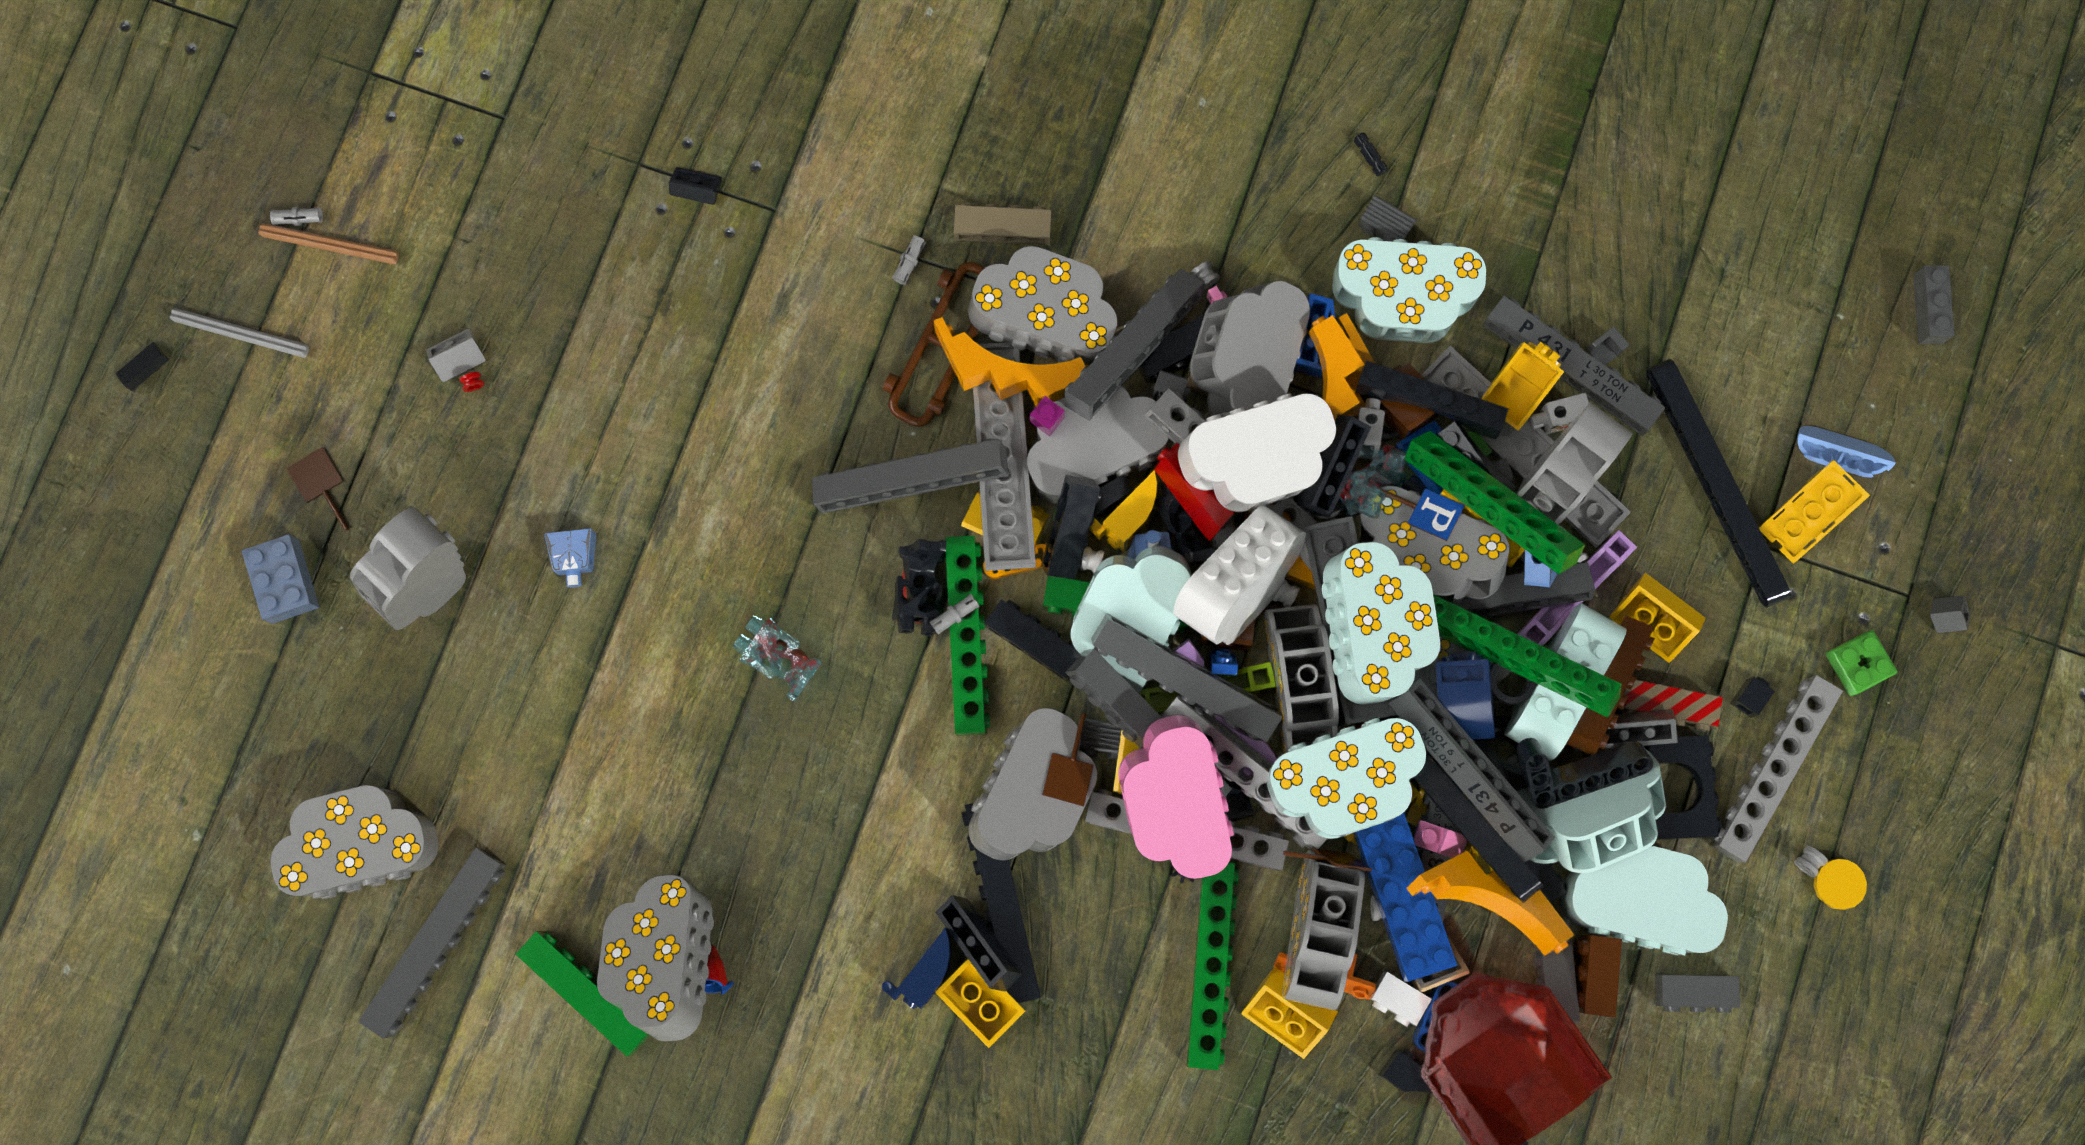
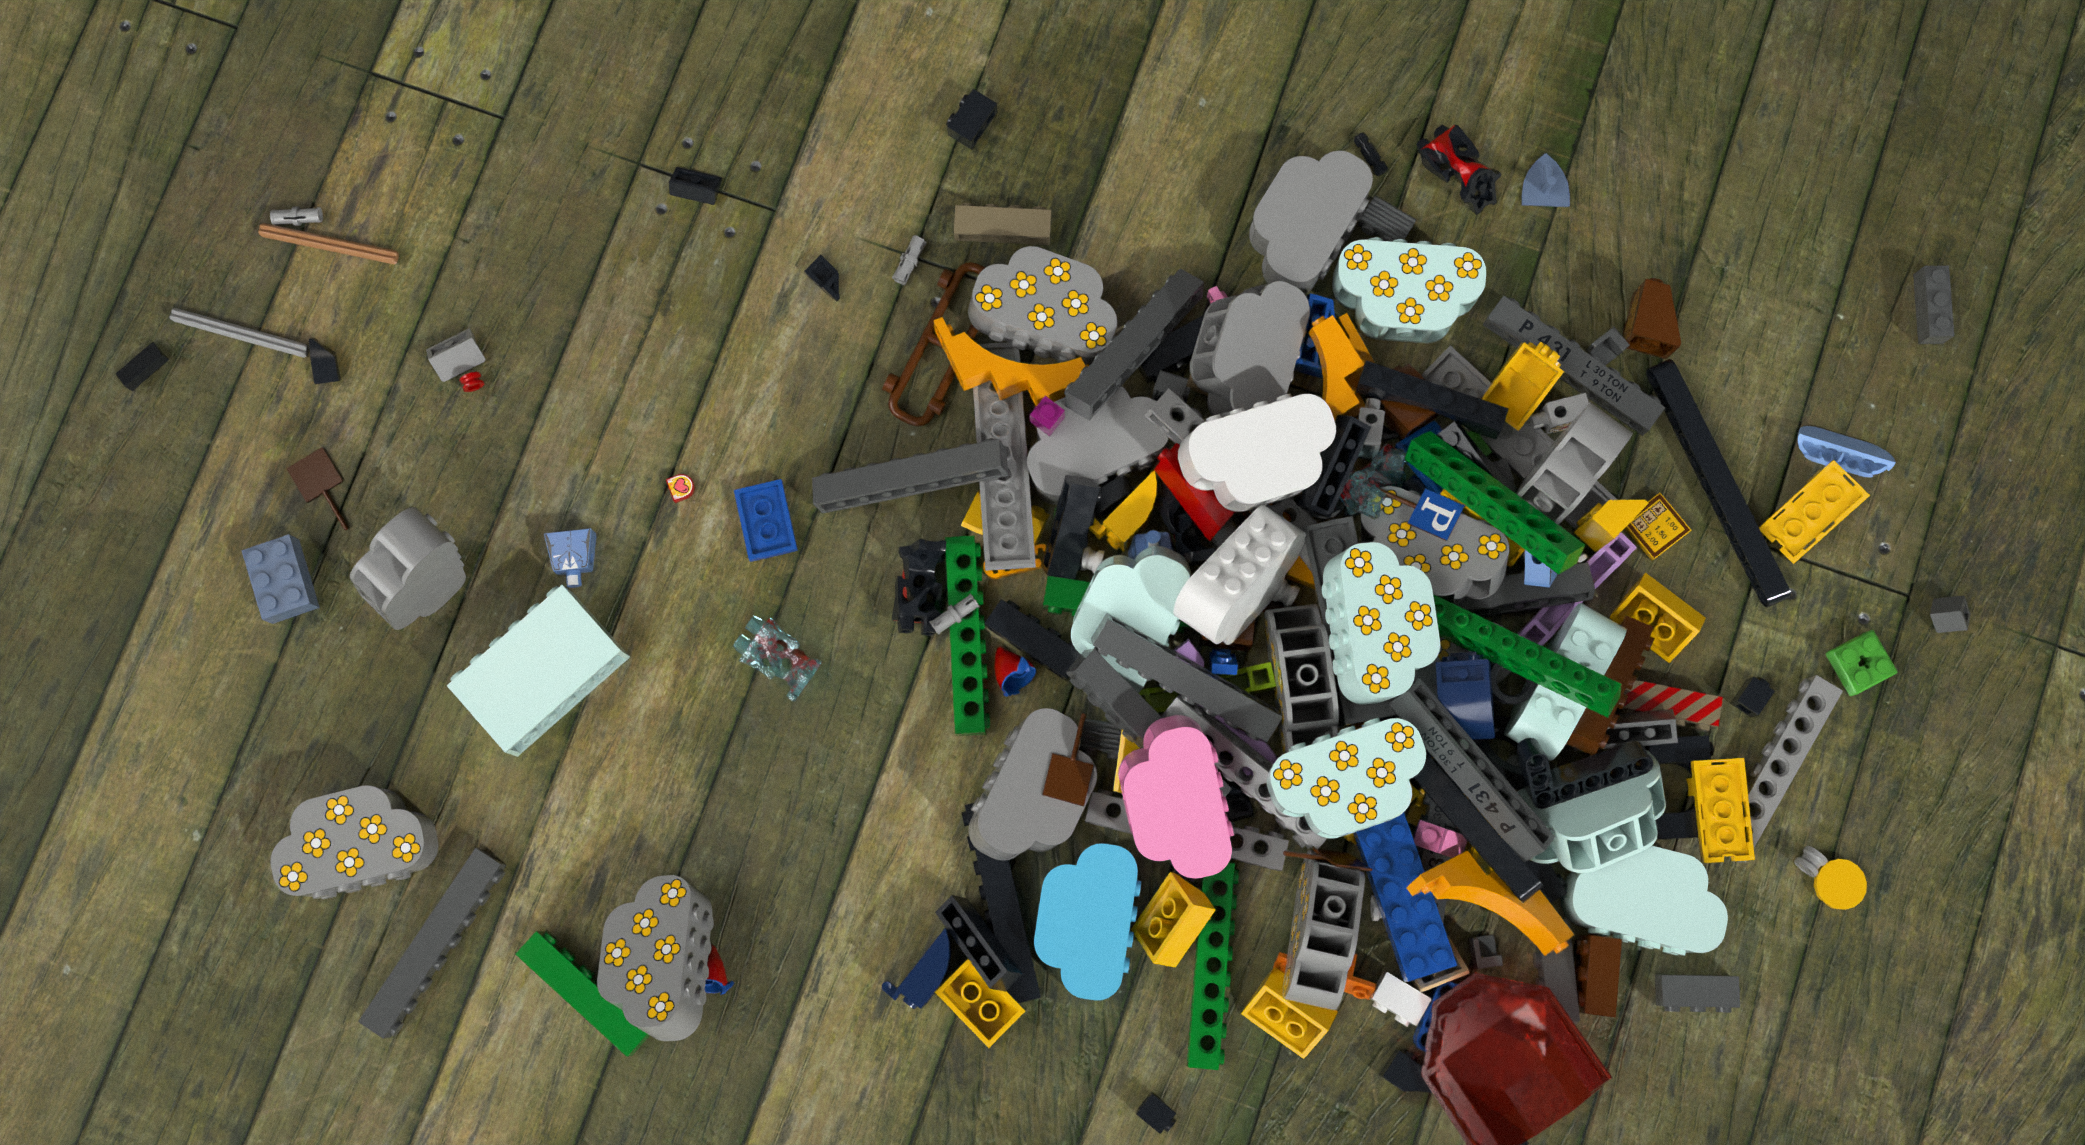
light grey wheel [1190,261,1220,290] -> none
none -> black slope [309,338,341,384]
none -> light aqua brick [447,585,630,757]
none -> tile [666,474,695,503]
none -> blue plate [734,479,798,562]
none -> black slope [804,254,840,302]
none -> black brick [946,89,998,150]
none -> hat [995,646,1036,697]
none -> medium azure brick [1034,844,1141,1000]
none -> yellow slope [1131,872,1216,967]
none -> black brick [1135,1092,1176,1134]
none -> light grey brick [1249,151,1373,294]
none -> black hips [1416,124,1502,215]
none -> dark grey panel [1468,935,1503,969]
none -> sand blue shield [1522,153,1570,207]
none -> yellow slope [1574,500,1648,552]
none -> reddish brown slope [1622,278,1681,359]
none -> tile [1625,493,1692,561]
none -> yellow piece [1686,758,1755,863]

